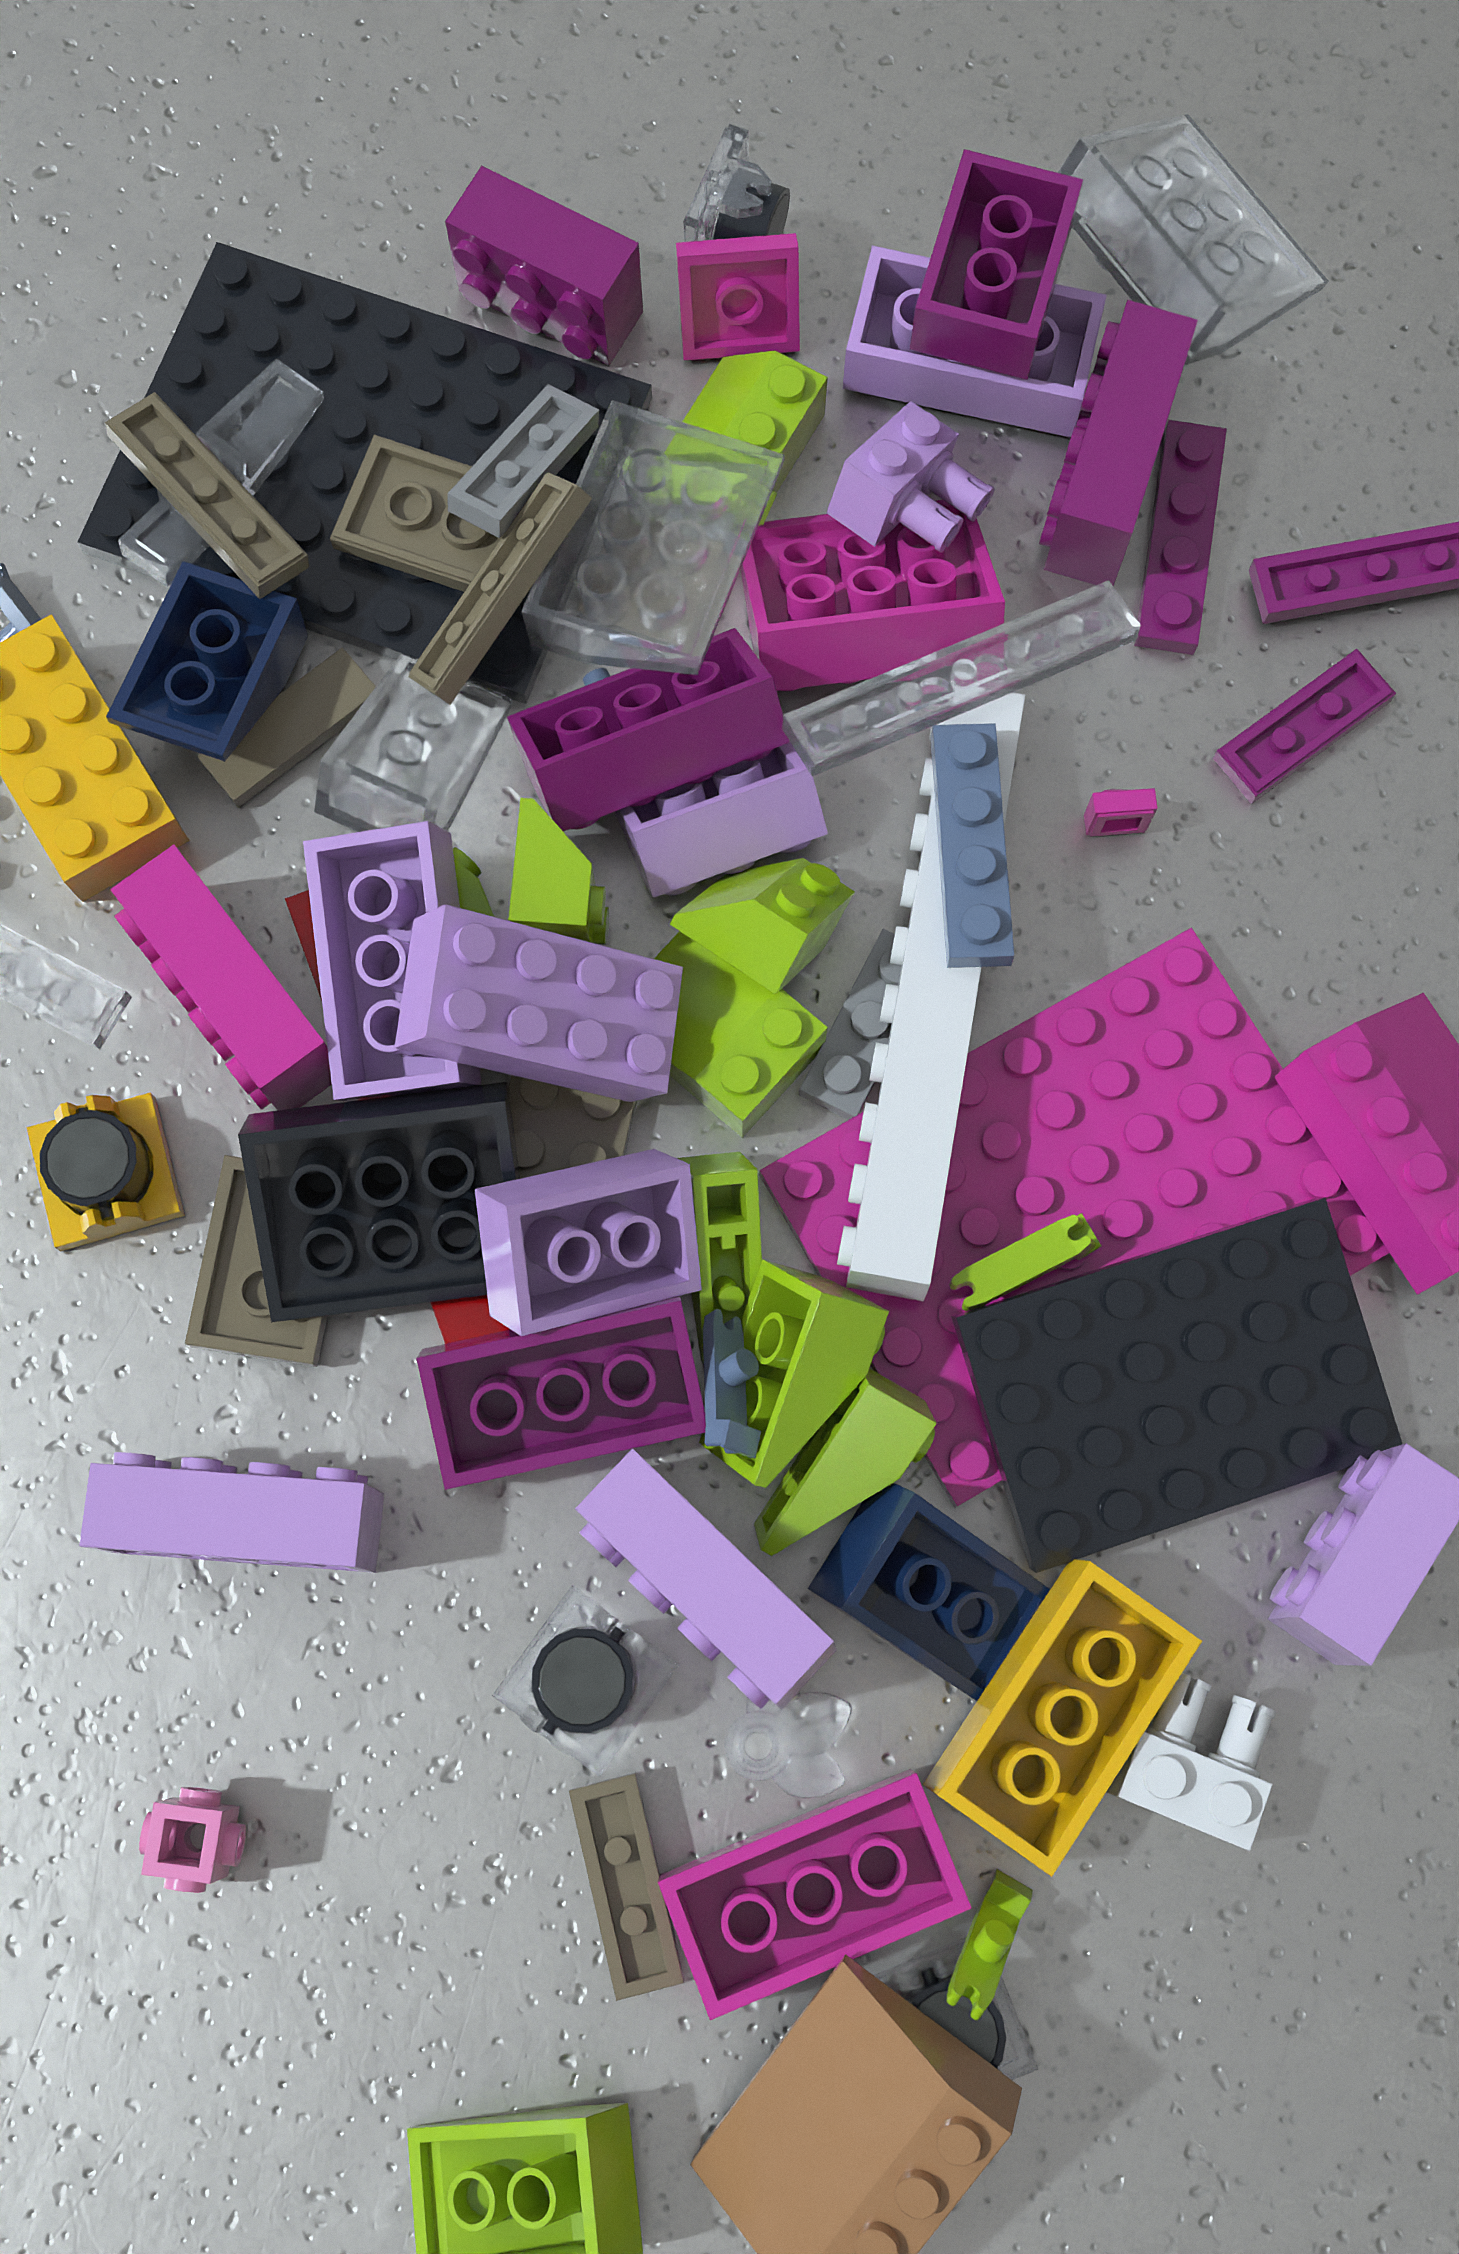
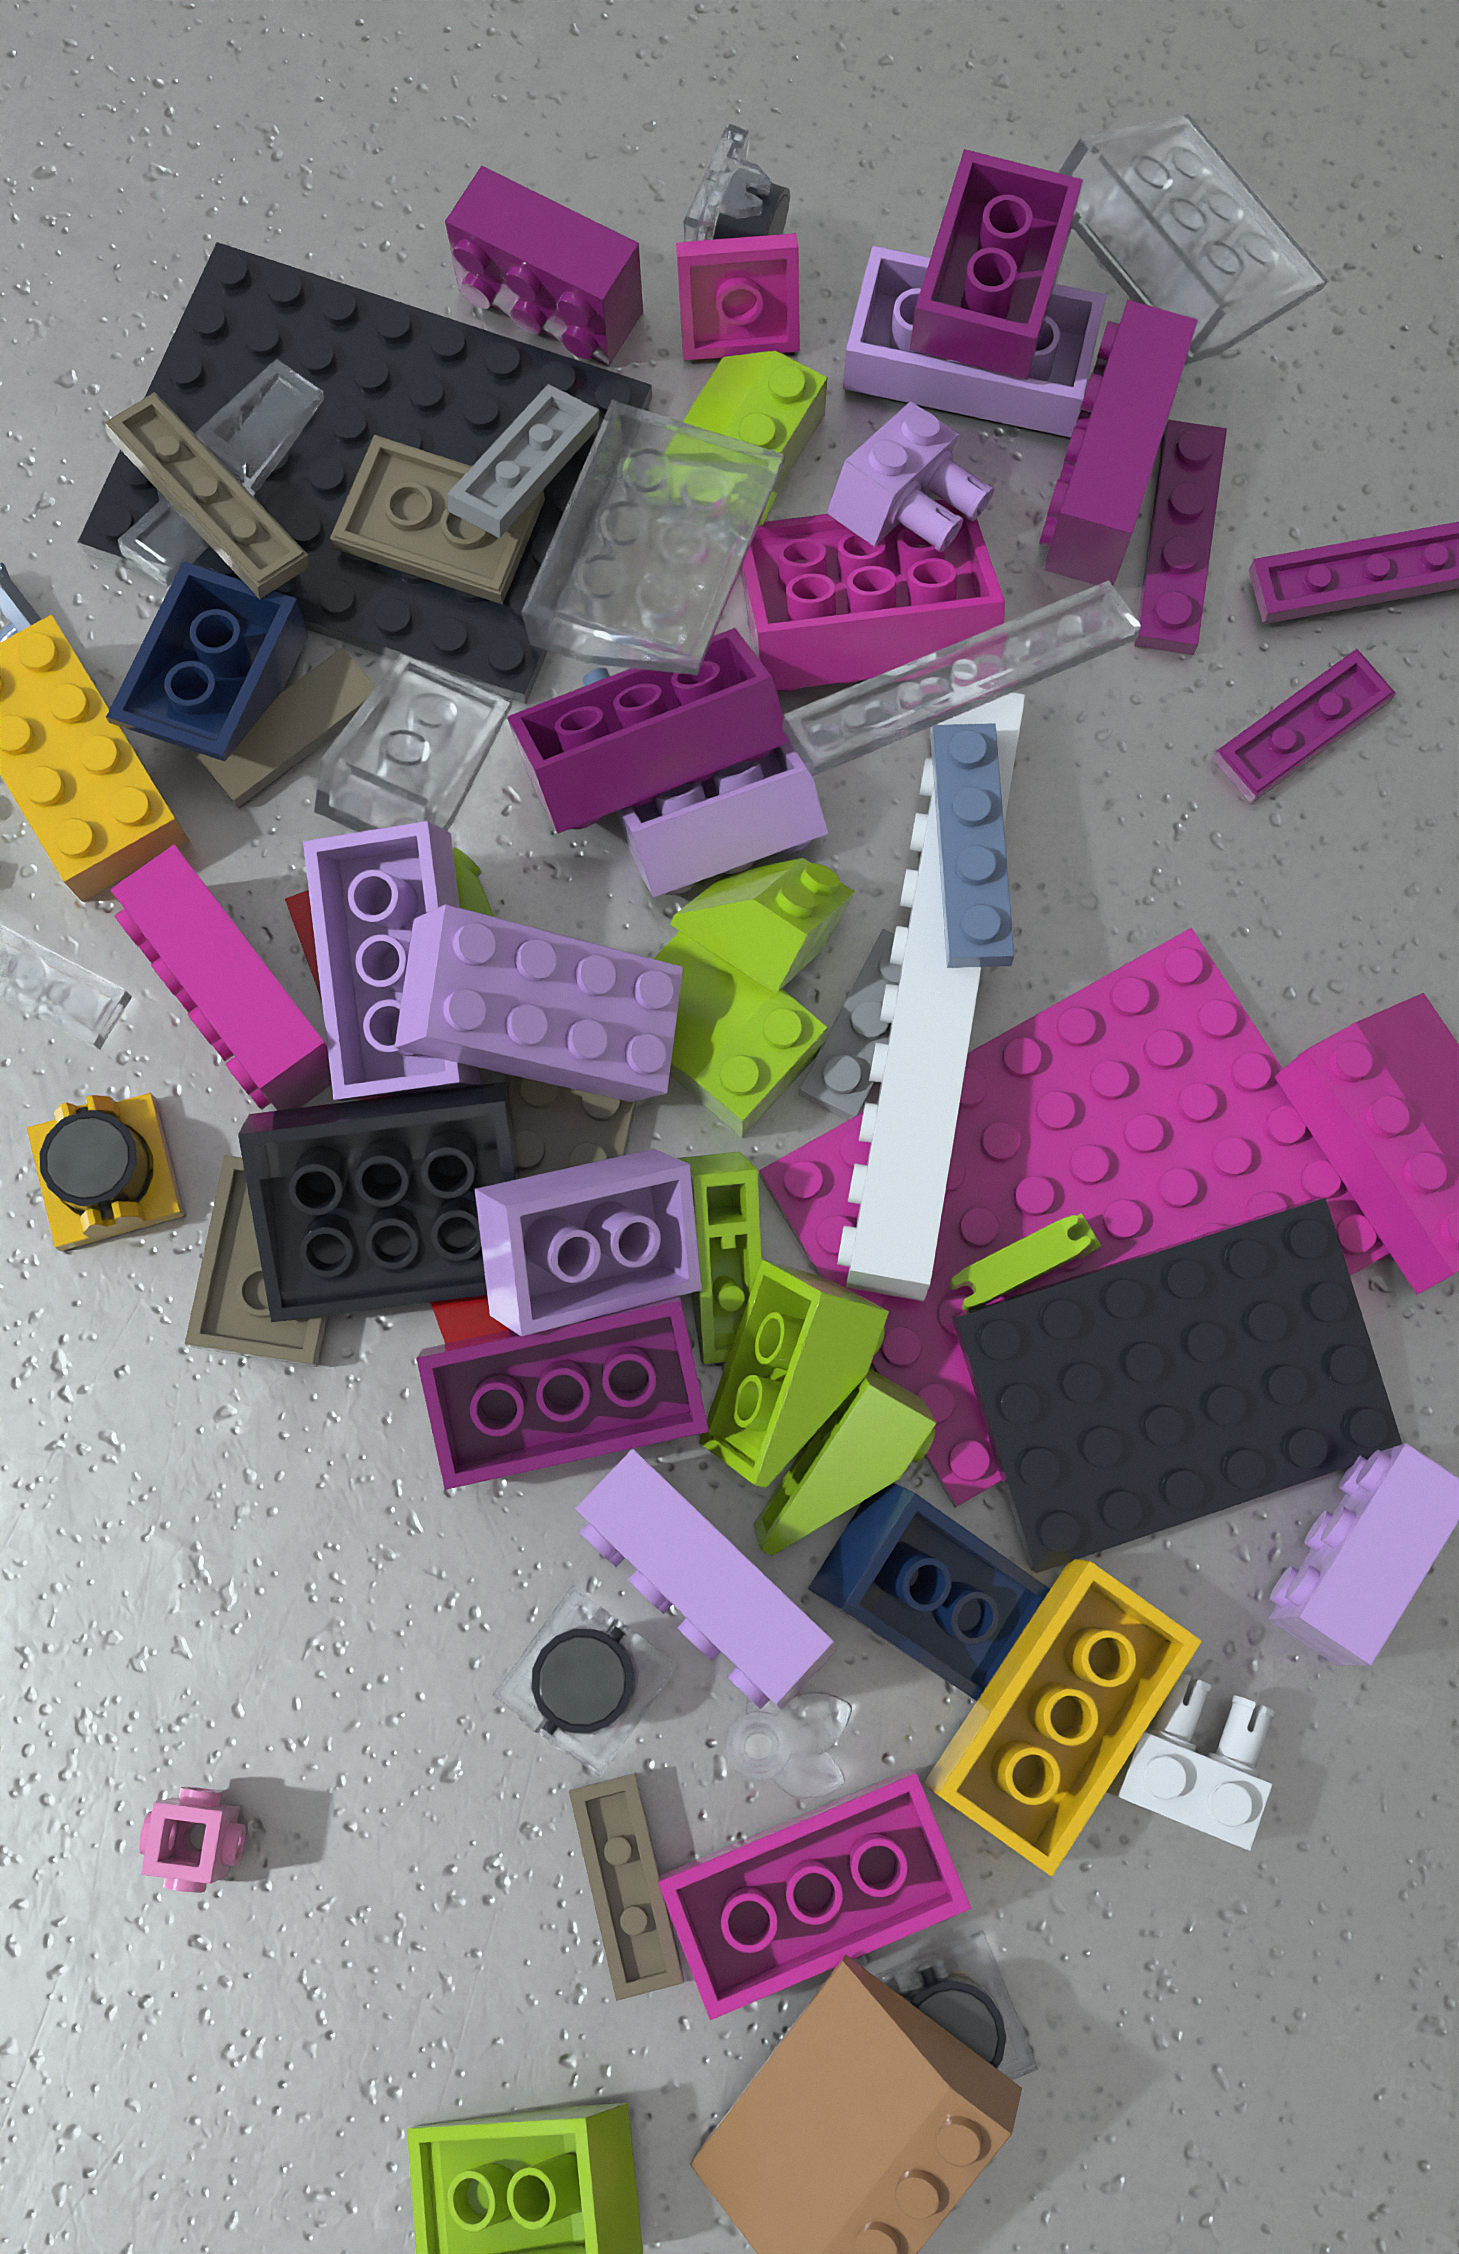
lavender brick [79,1452,384,1573] -> none
dark tan tile [408,472,592,705] -> none
lime slope [508,797,609,944] -> none
sand blue piece [703,1309,761,1458] -> none
lime piece [947,1869,1033,2020] -> none
dark pink tile [1084,788,1158,837] -> none

